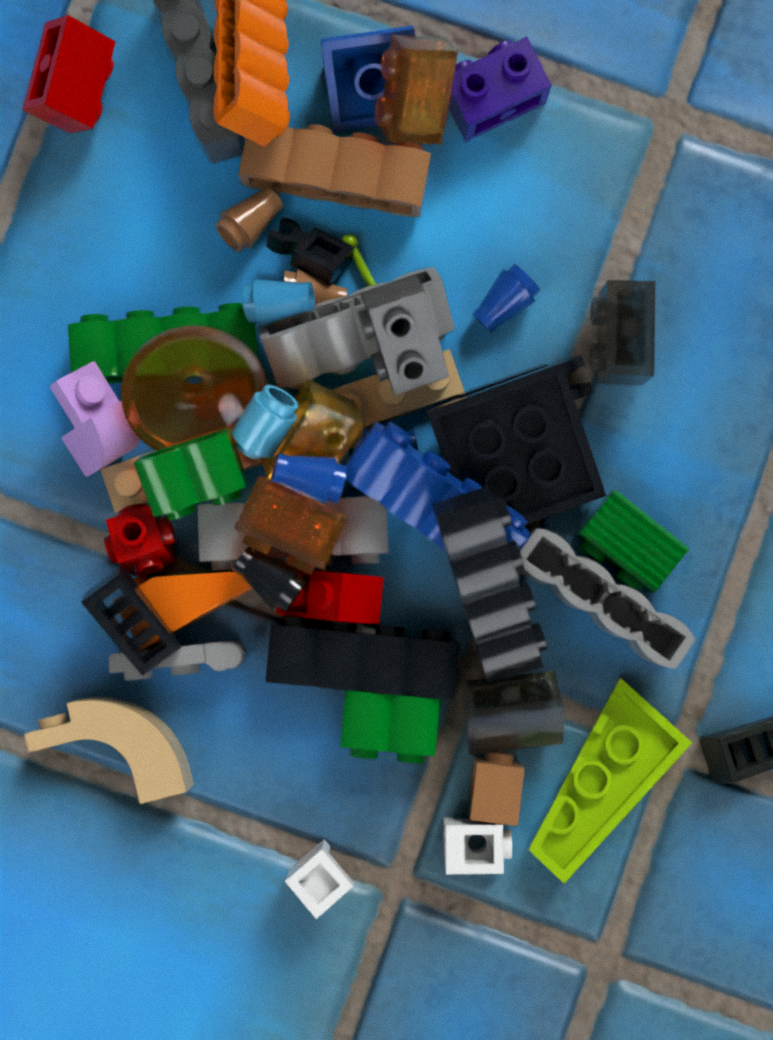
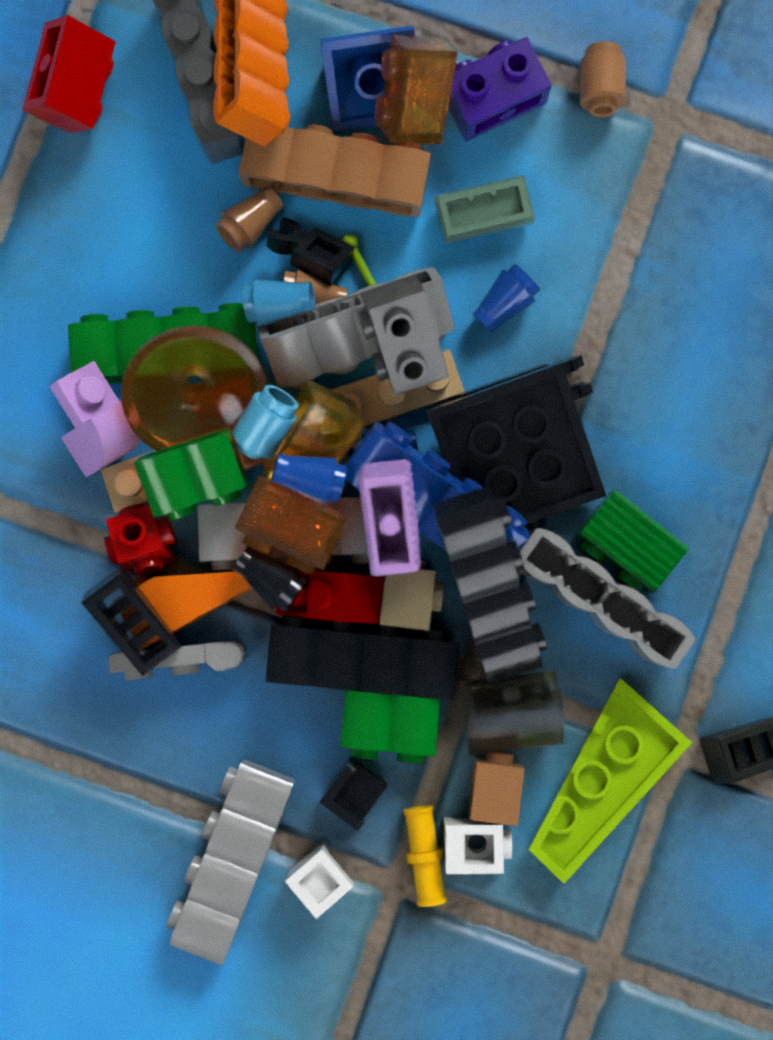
tan arch [24,697,194,804] -> none
clear smoke brick [589,280,655,385] -> none
none -> light grey brick [166,759,296,966]
none -> black panel [320,756,387,831]
none -> lavender brick [358,459,421,576]
none -> dark tan brick [380,560,444,631]
none -> yellow pin [403,805,447,907]
none -> sand green plate [434,175,535,245]
none -> medium nougat brick [580,41,626,117]

